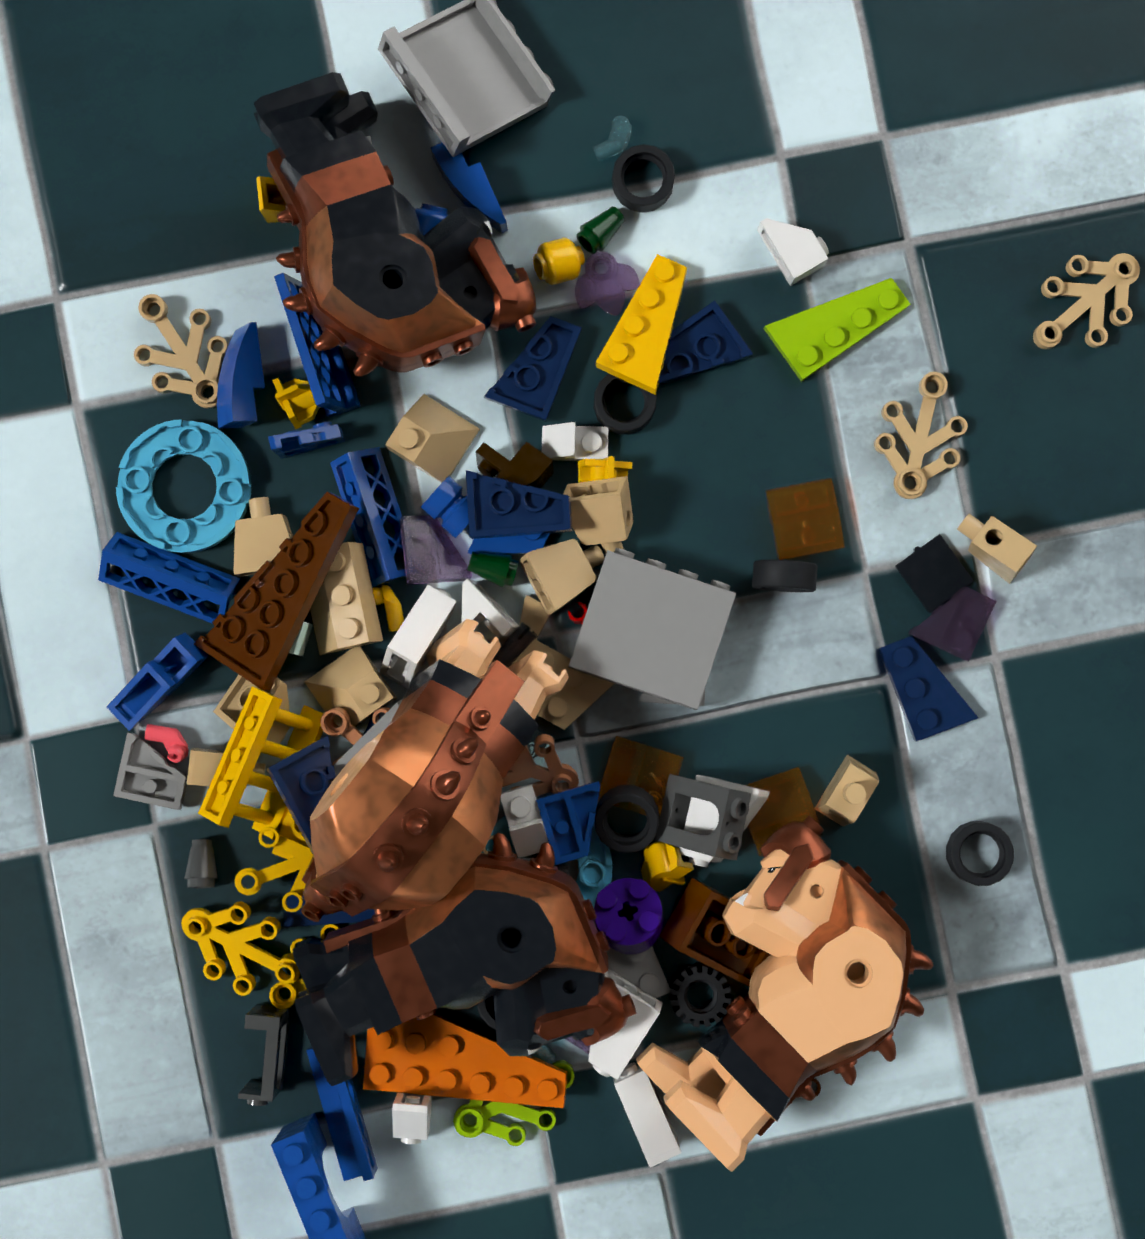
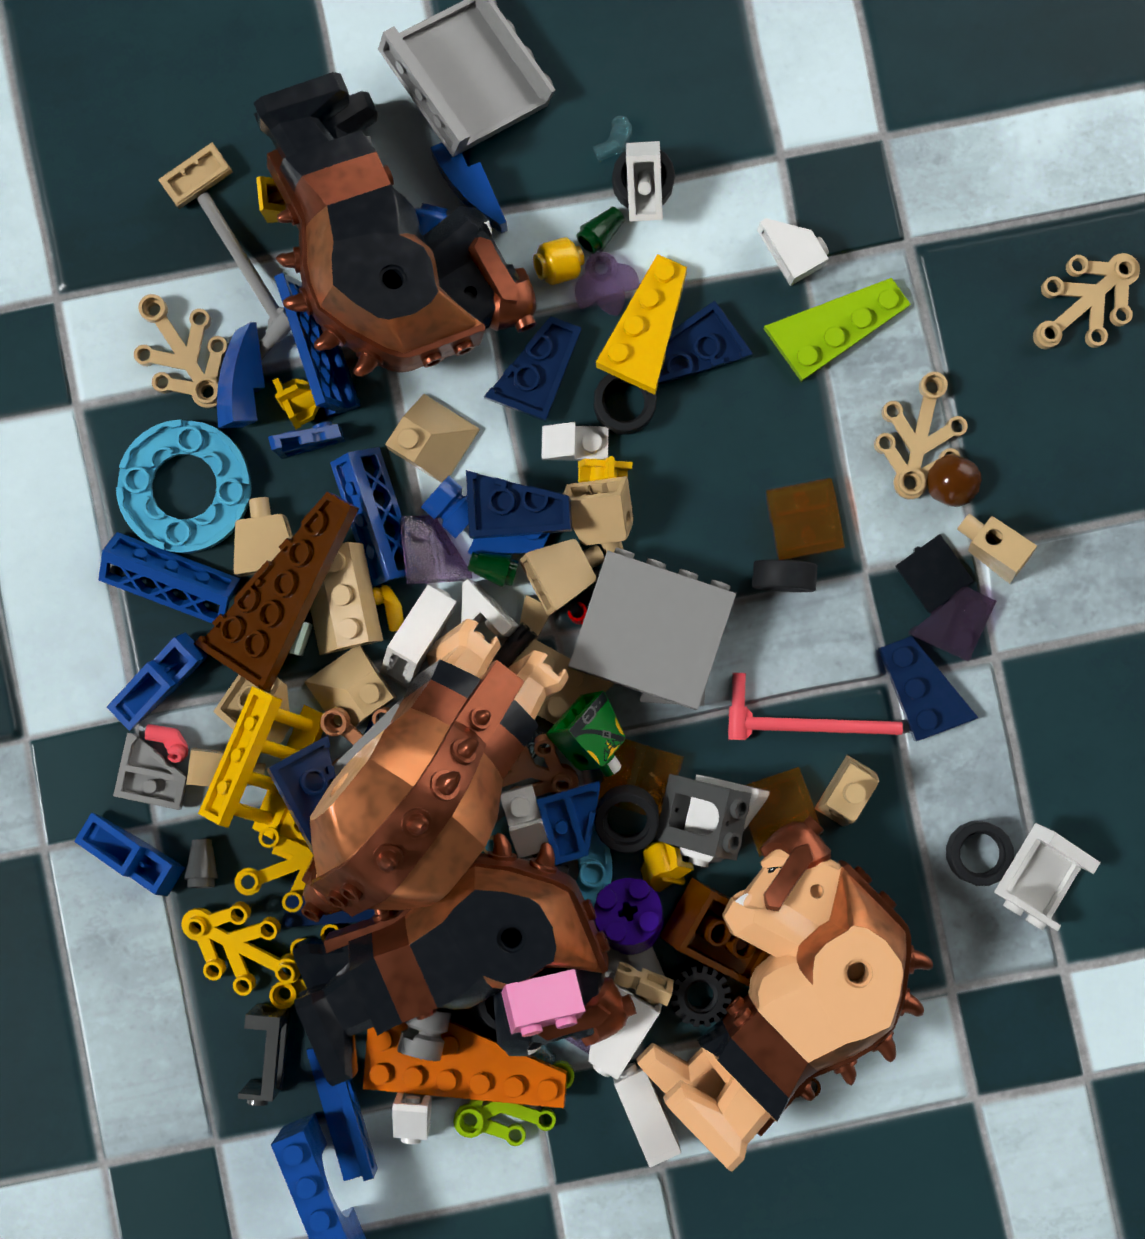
dark brown brick [475,442,553,489] -> none
none -> blue slope [74,813,185,897]
none -> tan plate [158,142,233,209]
none -> light grey bar [197,193,291,360]
none -> light grey wheel [397,1008,452,1061]
none -> bright pink brick [501,969,585,1037]
none -> green torso [546,691,625,777]
none -> tan plate [614,962,674,1006]
none -> white slope [626,141,663,222]
none -> coral bar [728,673,903,740]
none -> reddish brown hair [927,454,982,507]
none -> white panel [994,823,1101,931]

